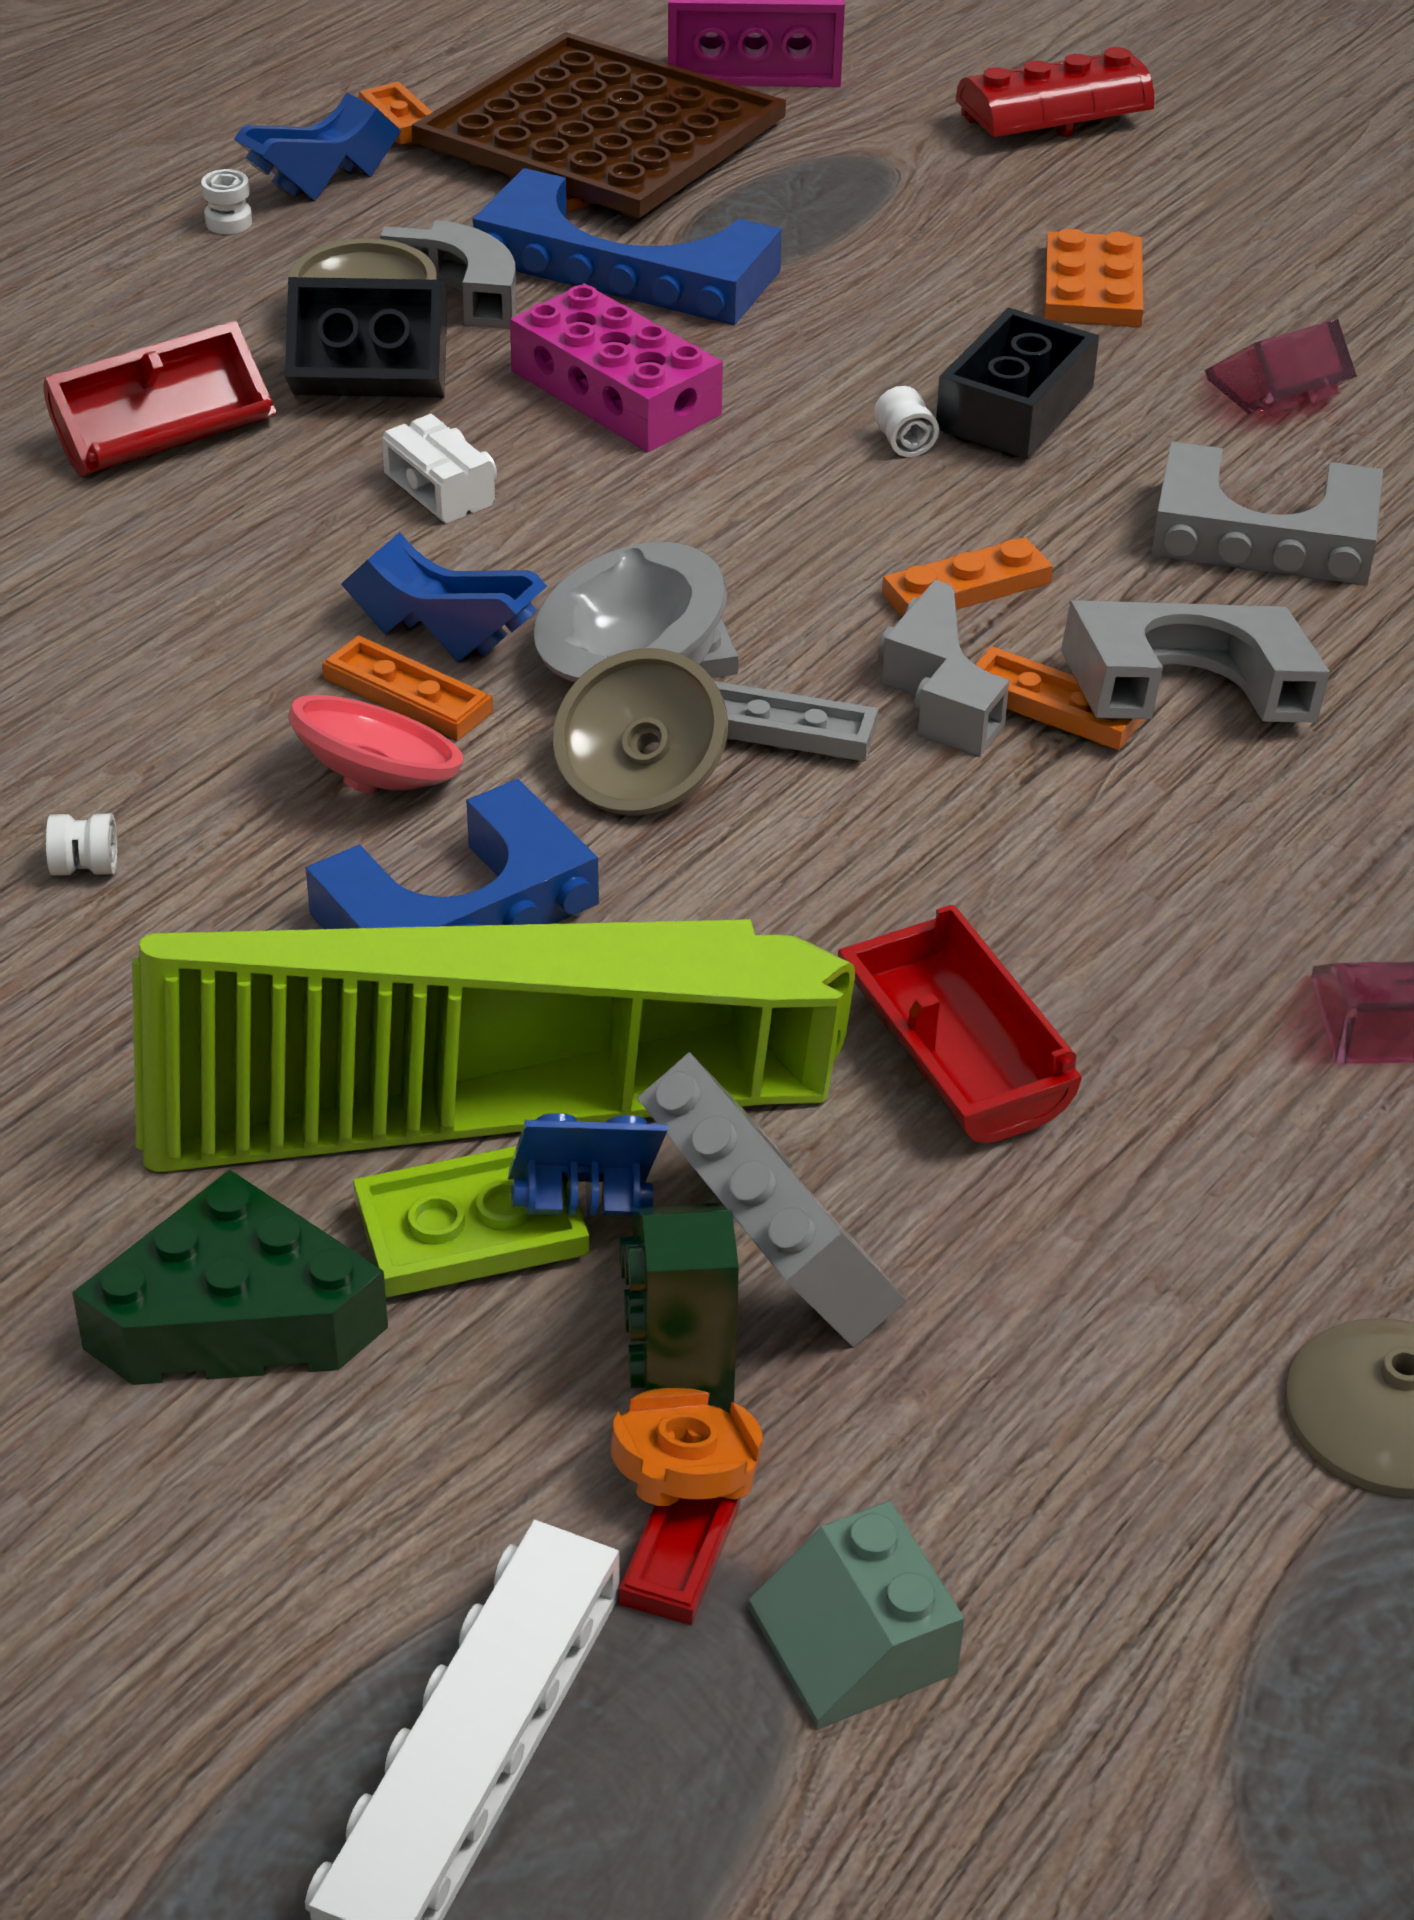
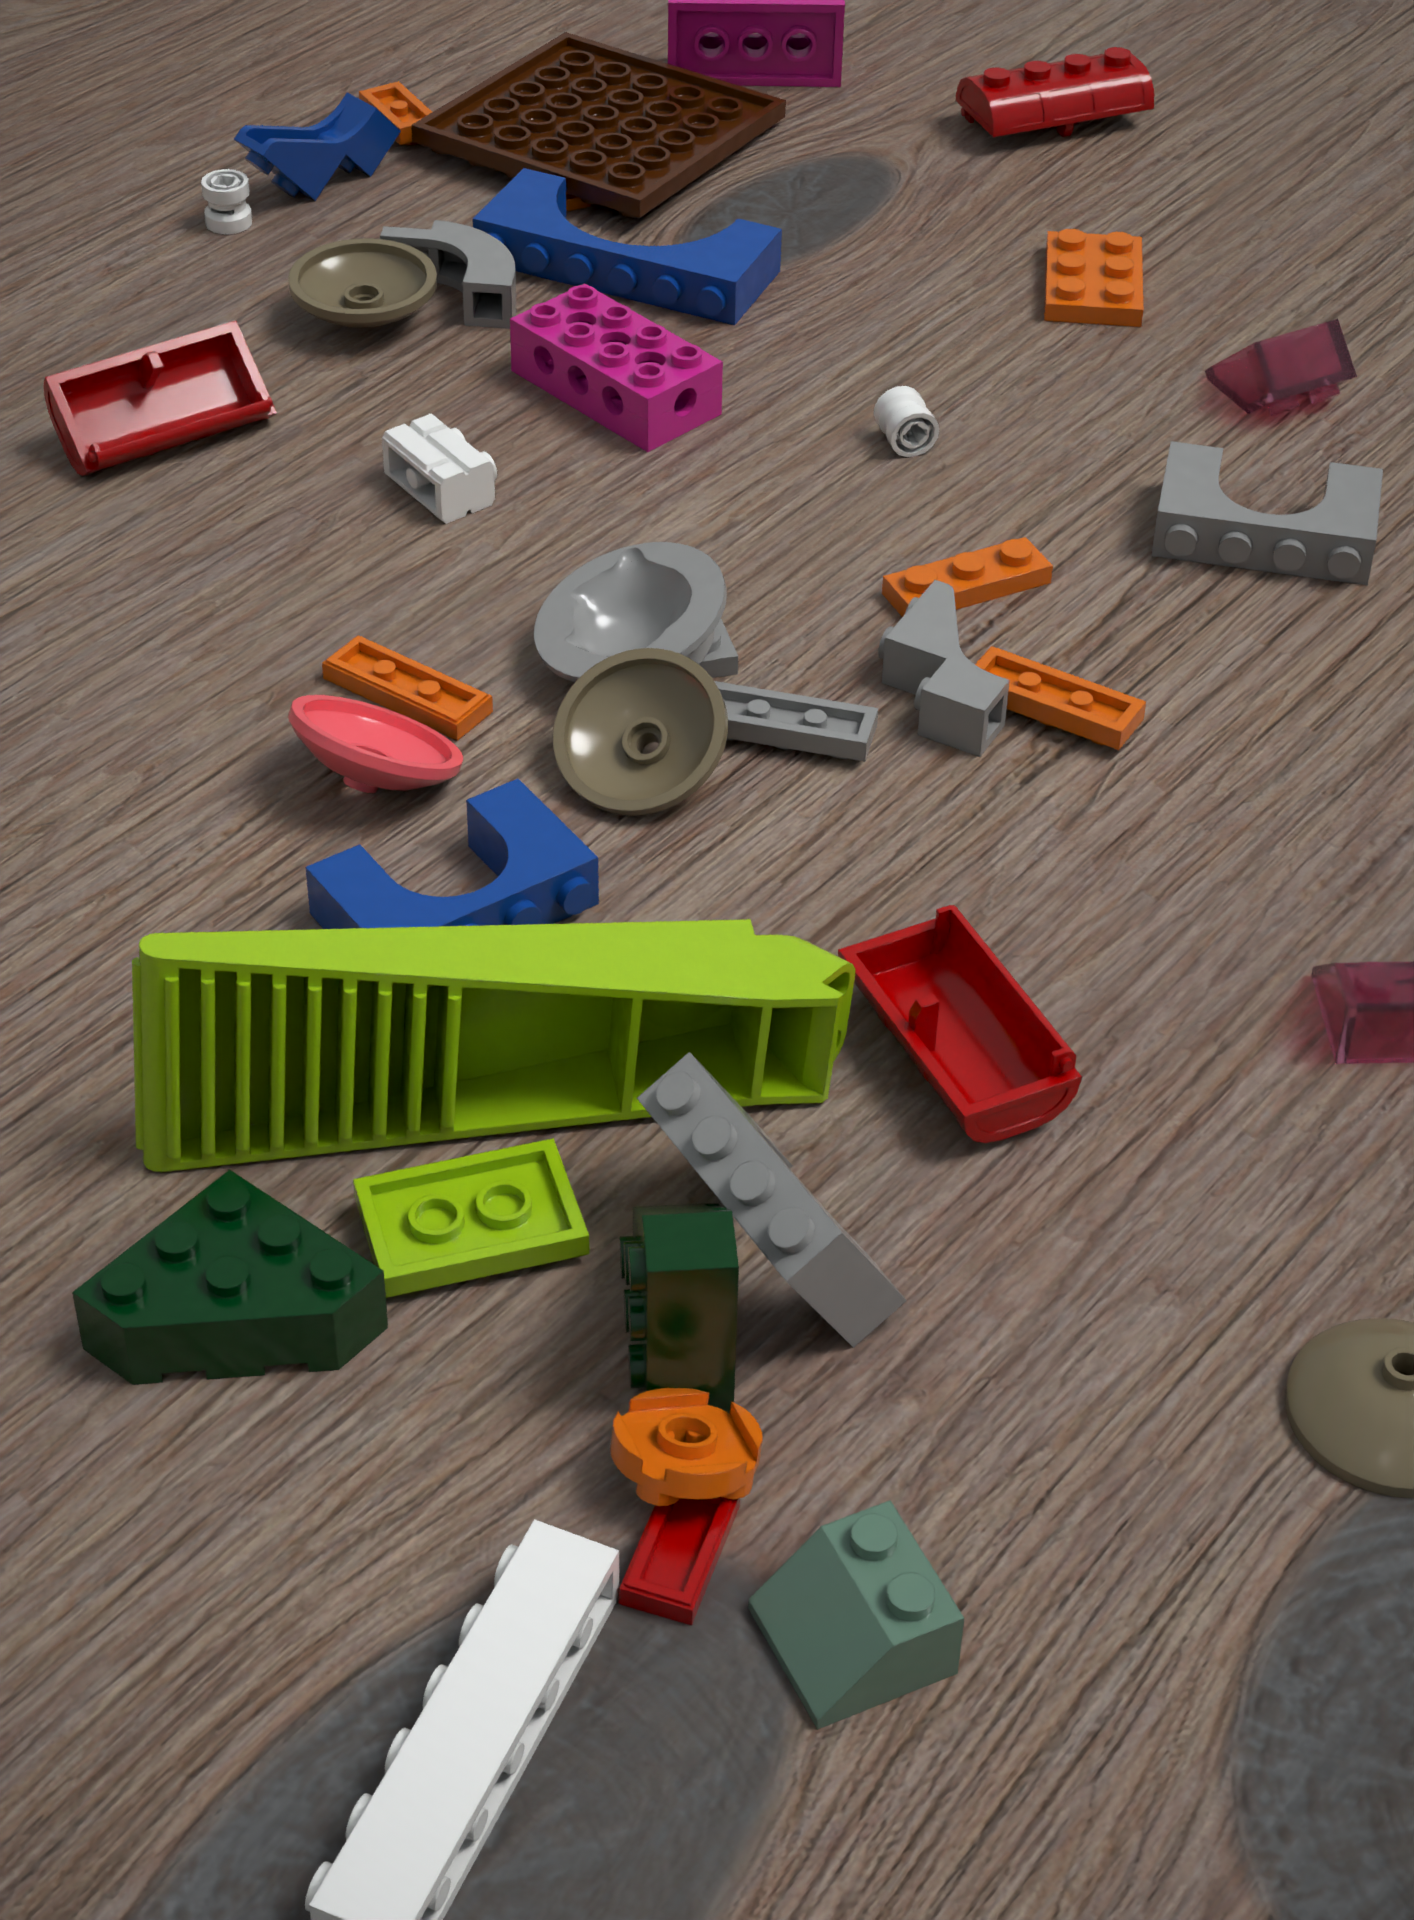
white wheel [46,813,118,876] -> none
black brick [285,277,448,398] -> none
blue arch [341,532,547,662] -> none
blue hinge [508,1113,668,1217] -> none
black brick [936,307,1099,459] -> none
light grey arch [1061,600,1330,723] -> none

